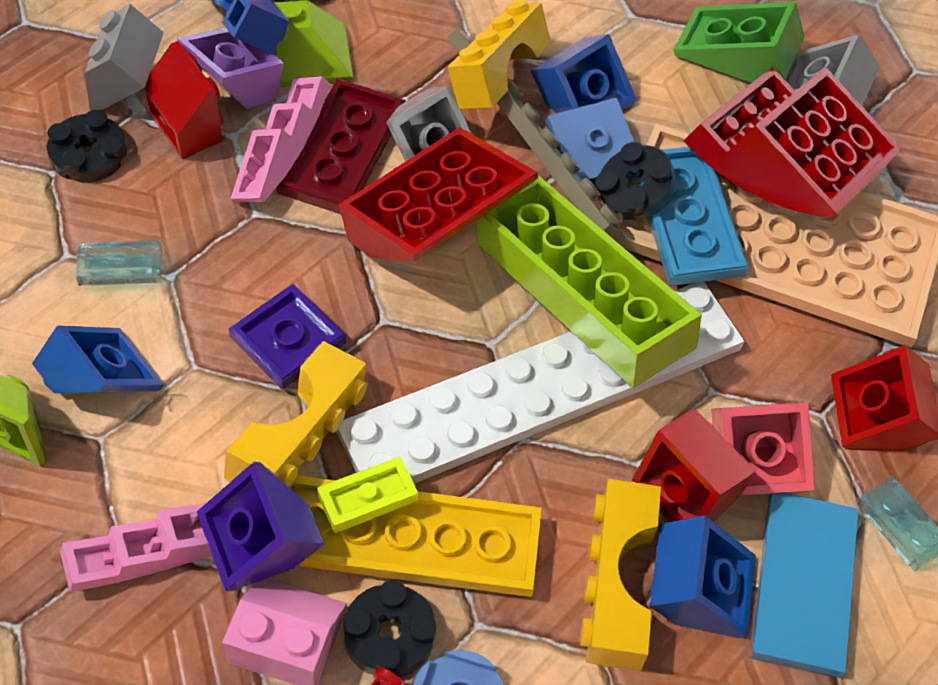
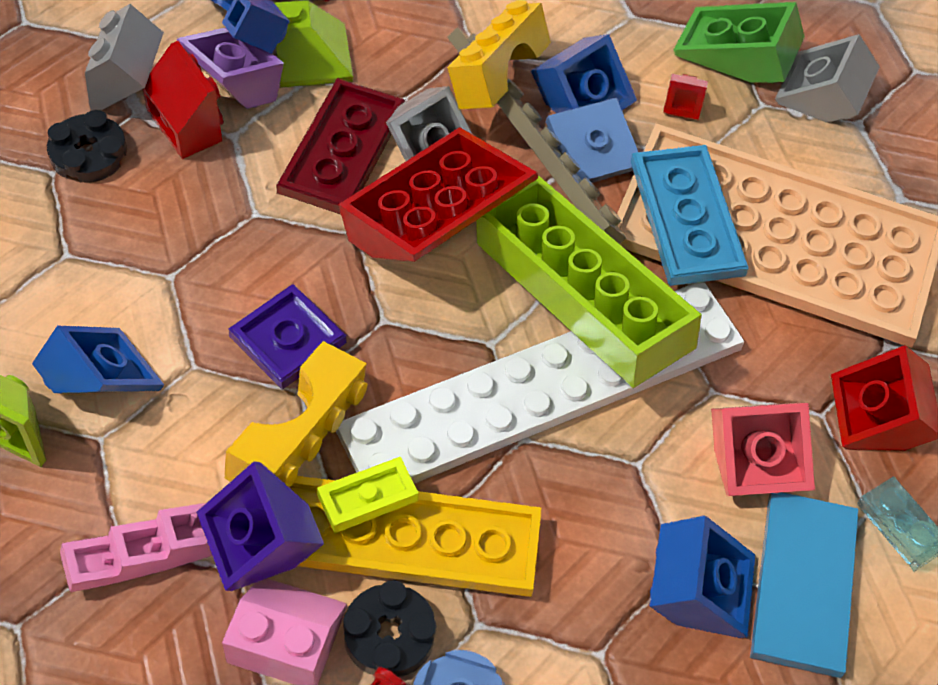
clear light blue plate [76,240,162,286] -> none
bright pink slope [231,77,331,202] -> none
yellow arch [580,479,661,671] -> none
black plate [595,142,677,220] -> none
red slope [632,409,756,522] -> none
red slope [683,67,902,218] -> none
none -> red tile [663,74,708,120]

